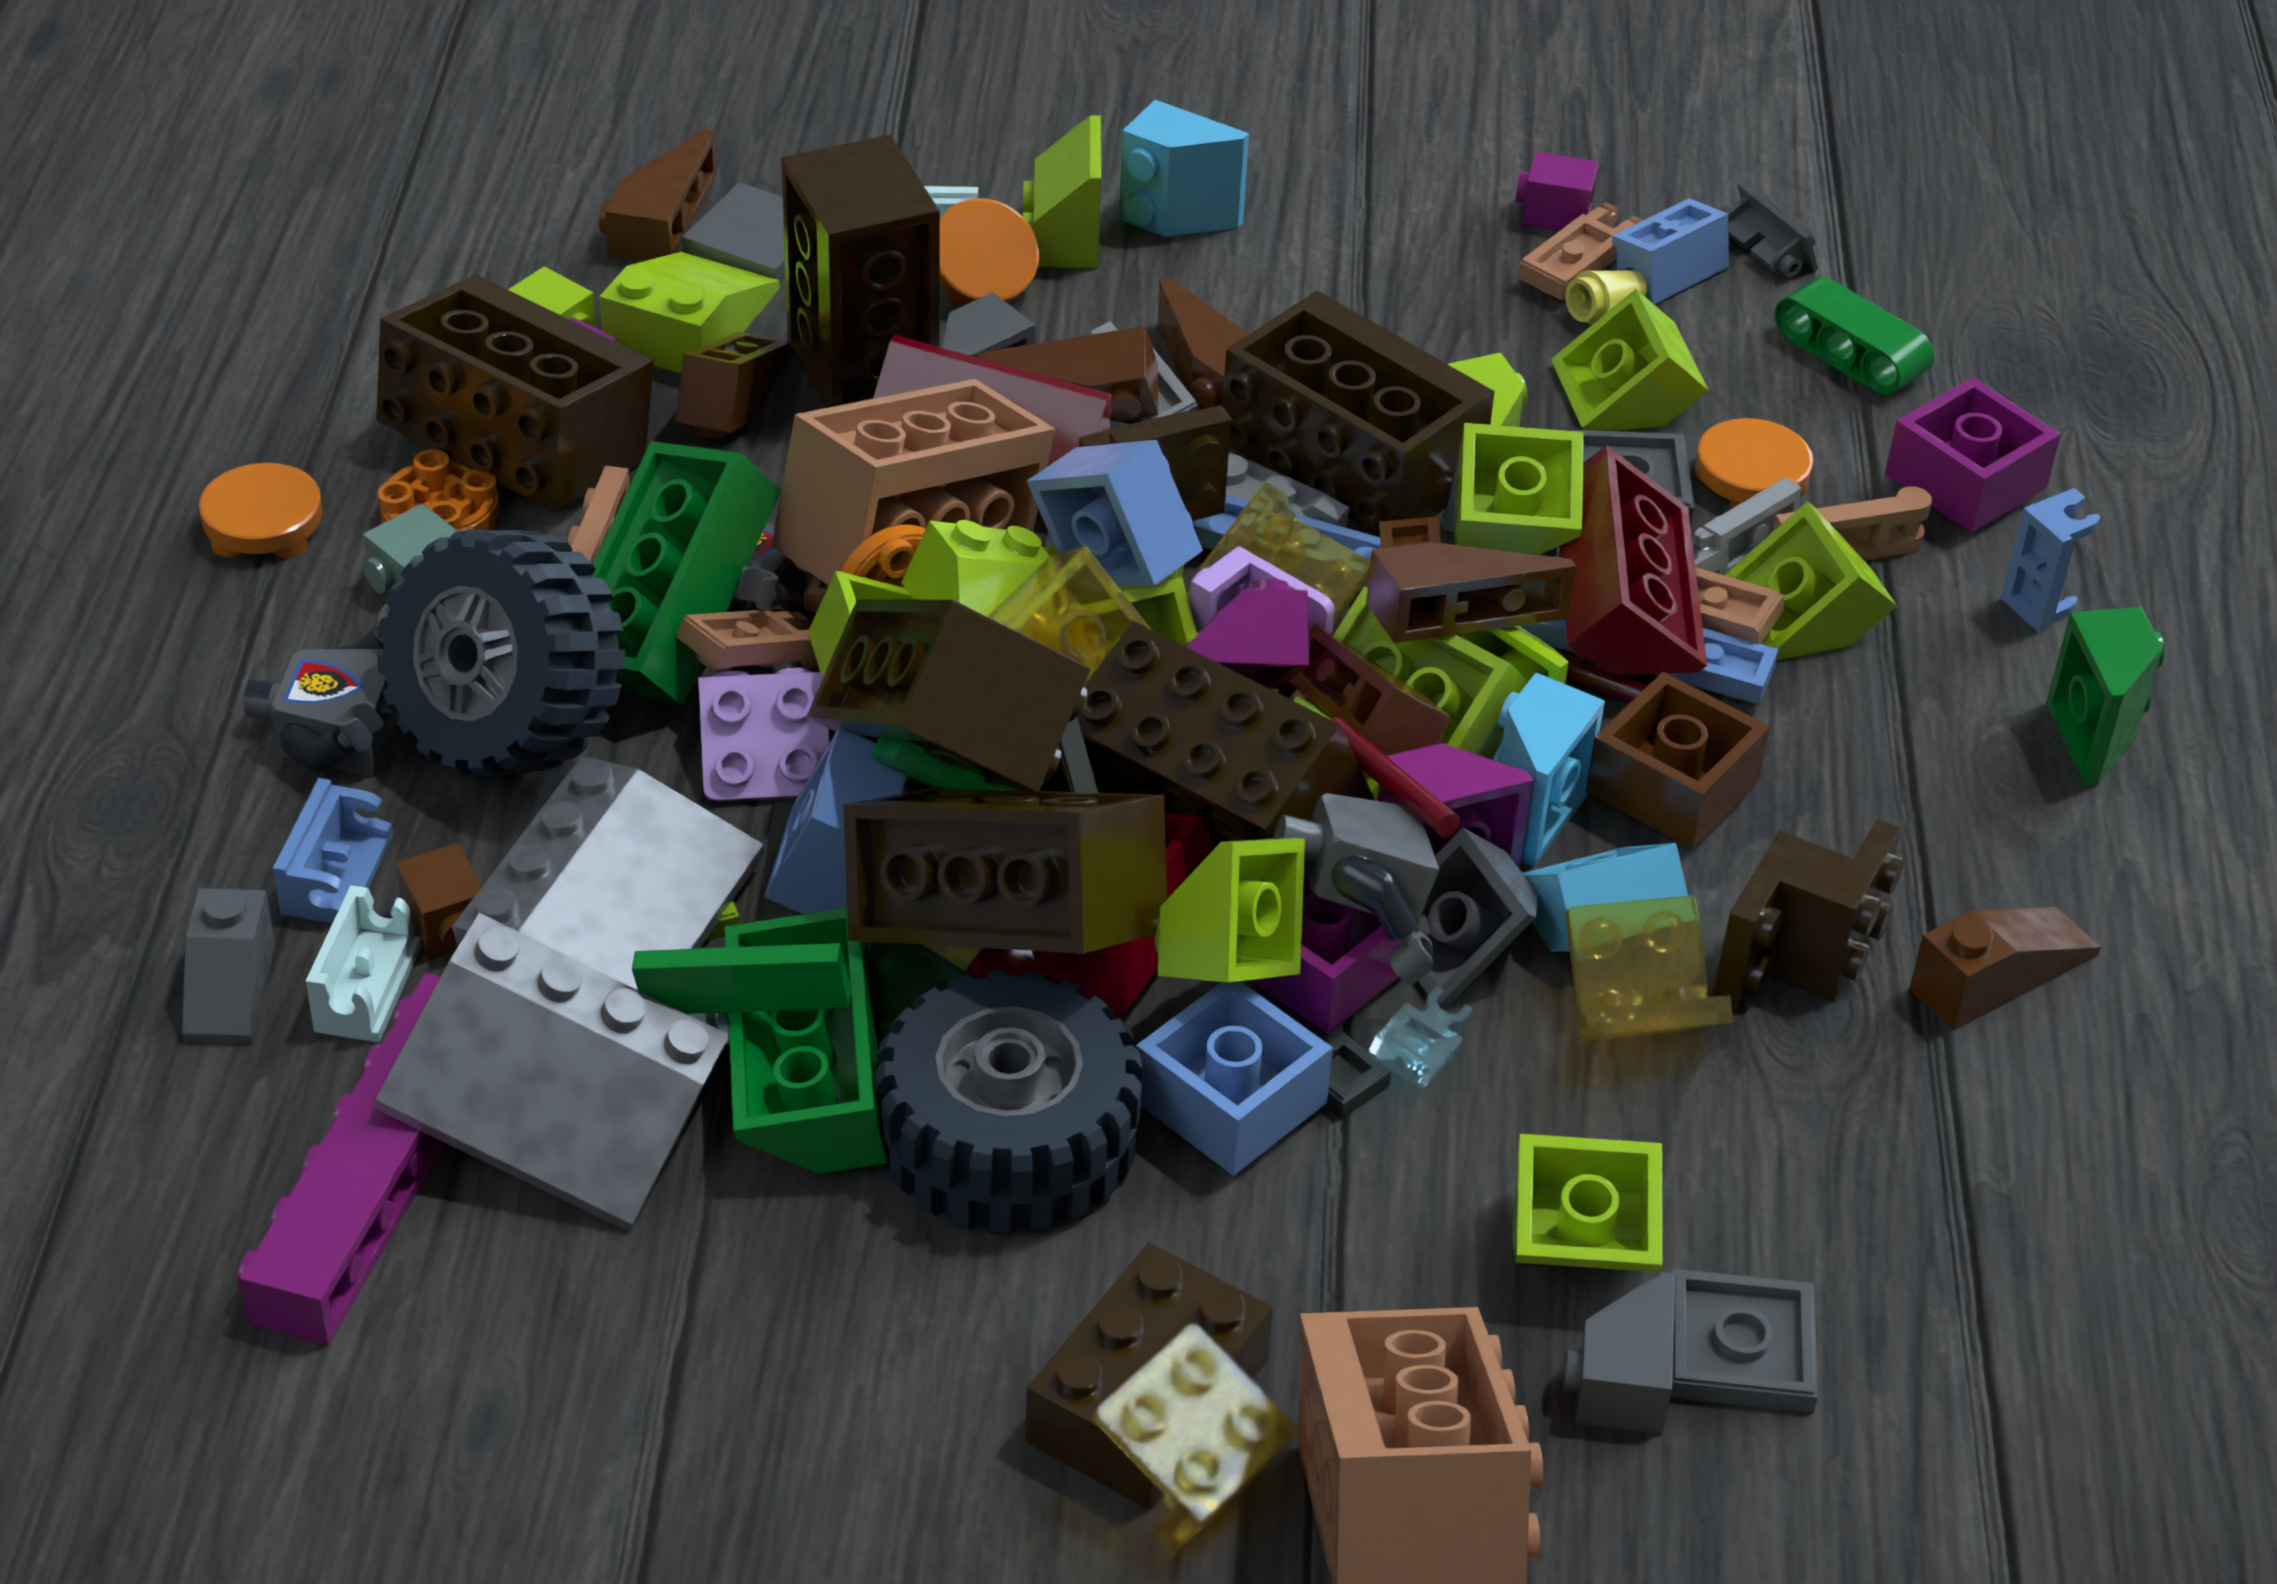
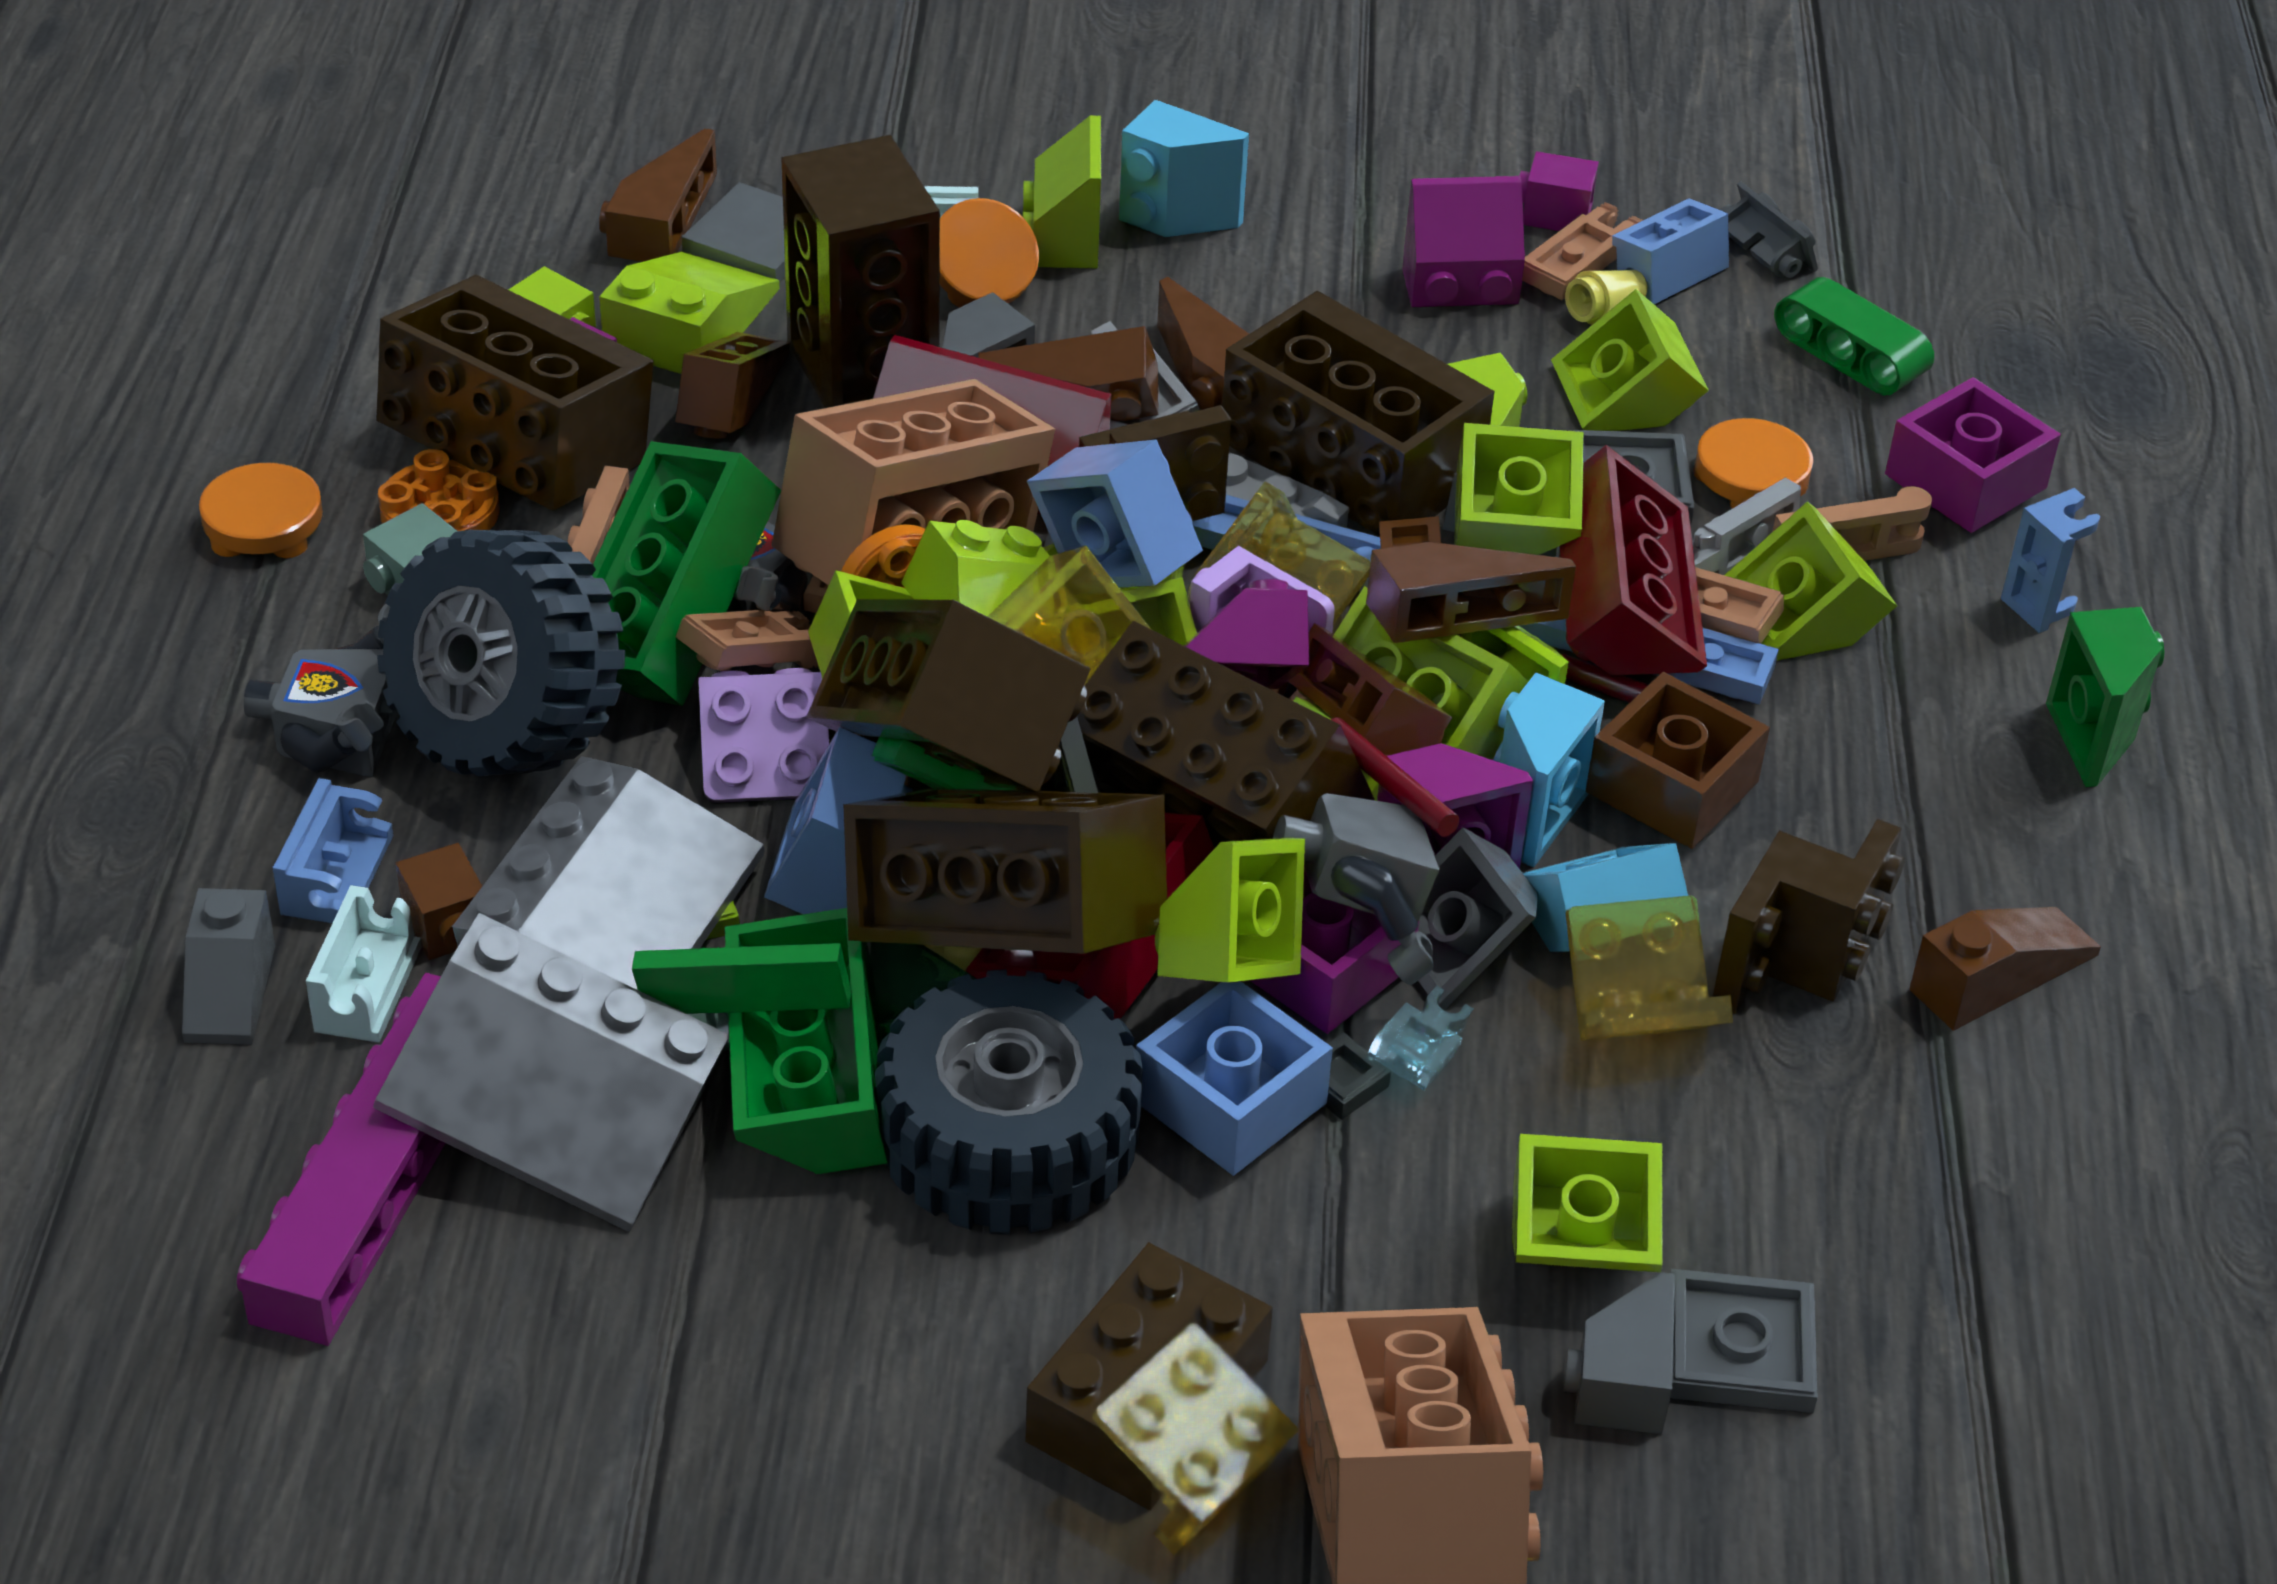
none -> magenta slope [1402,176,1525,307]

